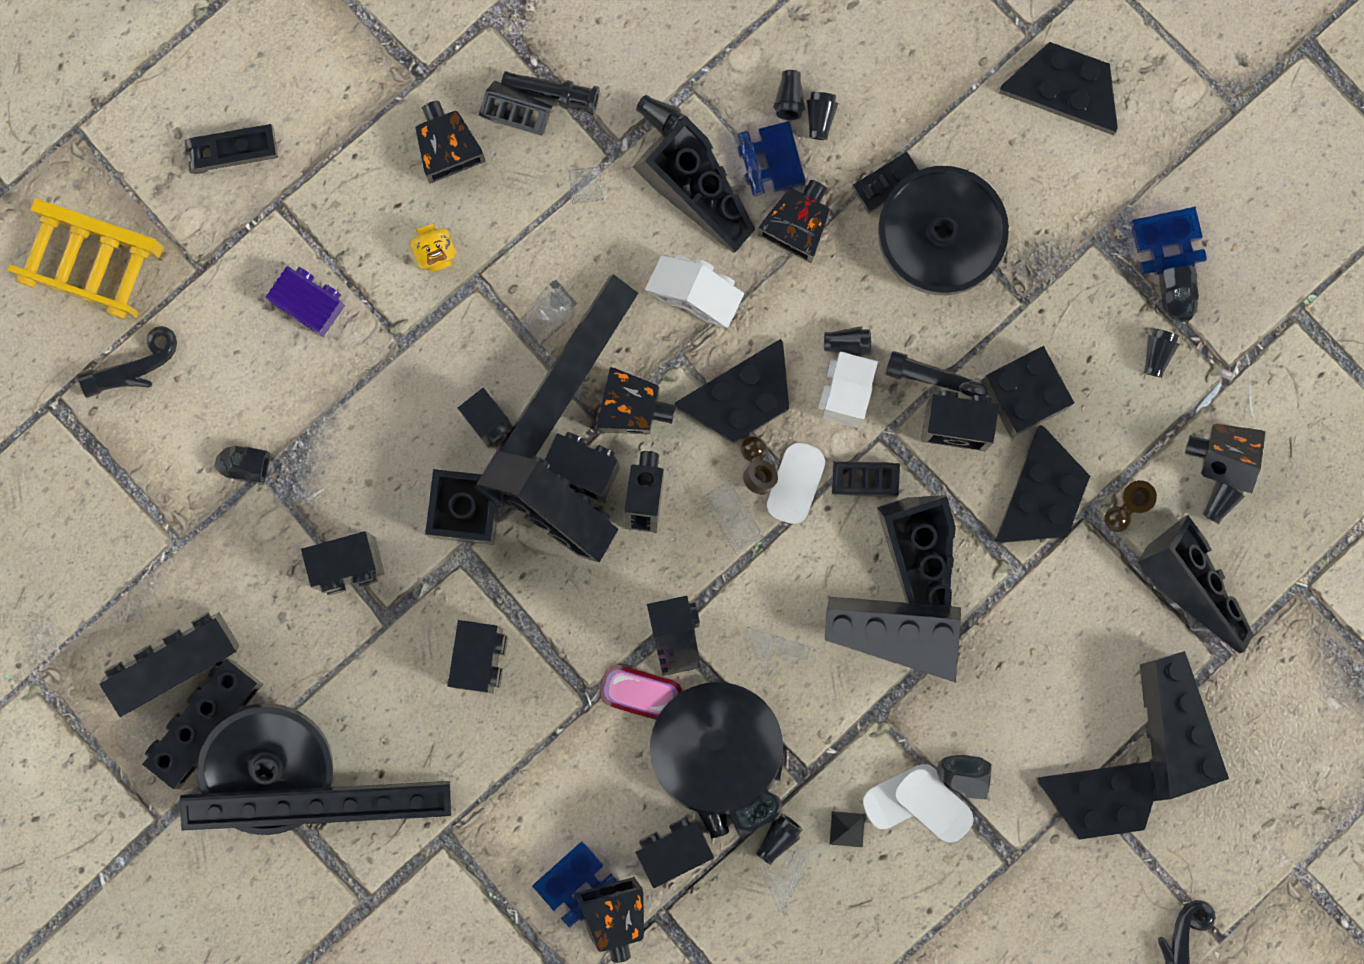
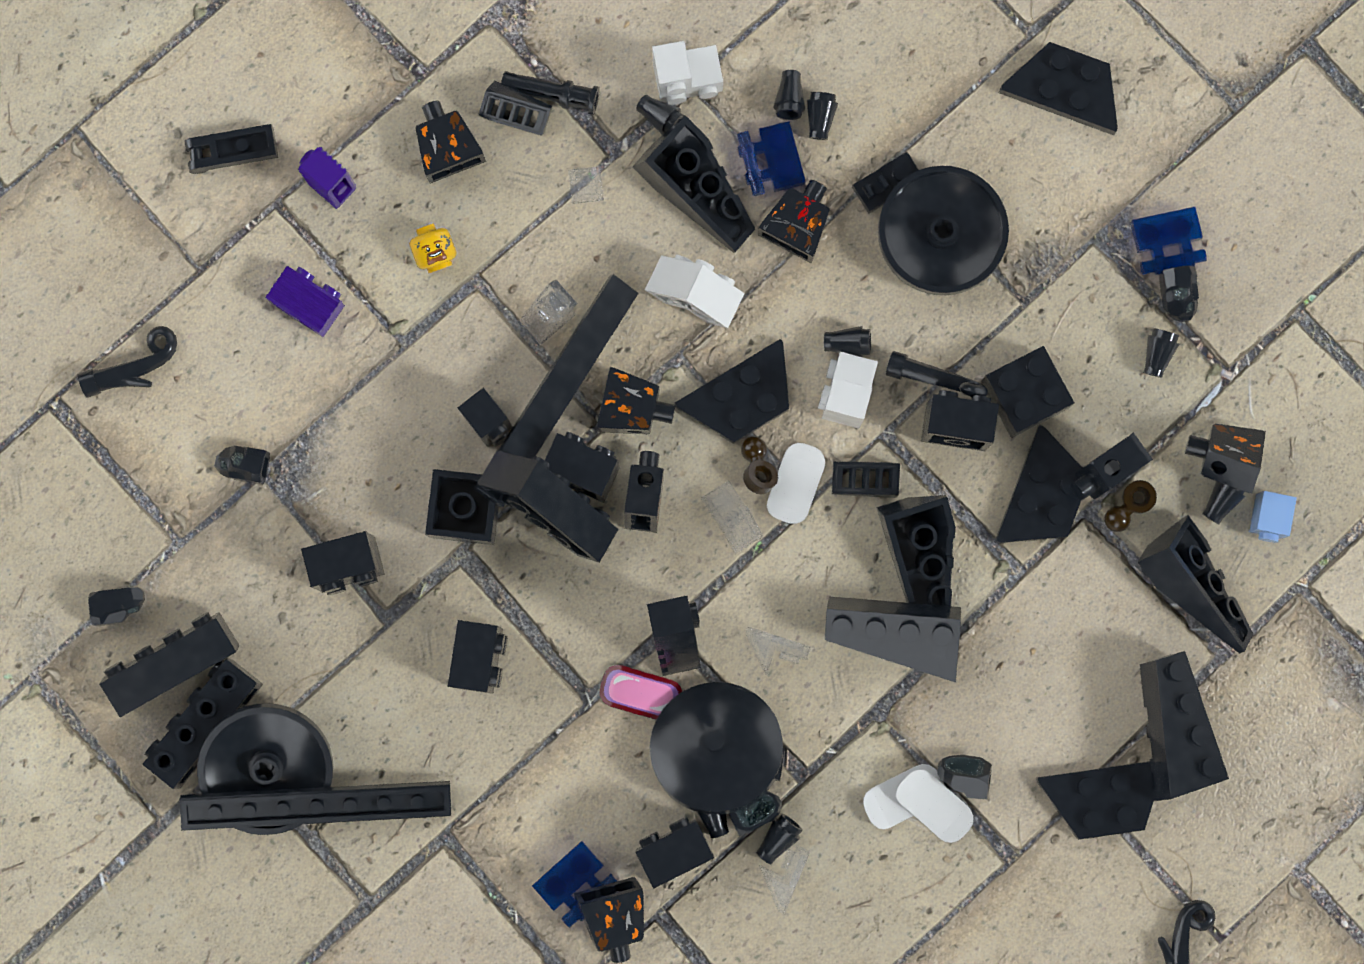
yellow fence [7,198,164,320] -> none
black slope [829,811,865,847] -> none
none -> black rock [88,587,145,626]
none -> dark purple brick [298,147,356,209]
none -> white brick [652,41,723,105]
none -> black torso [1070,432,1153,500]
none -> light blue brick [1249,491,1297,543]

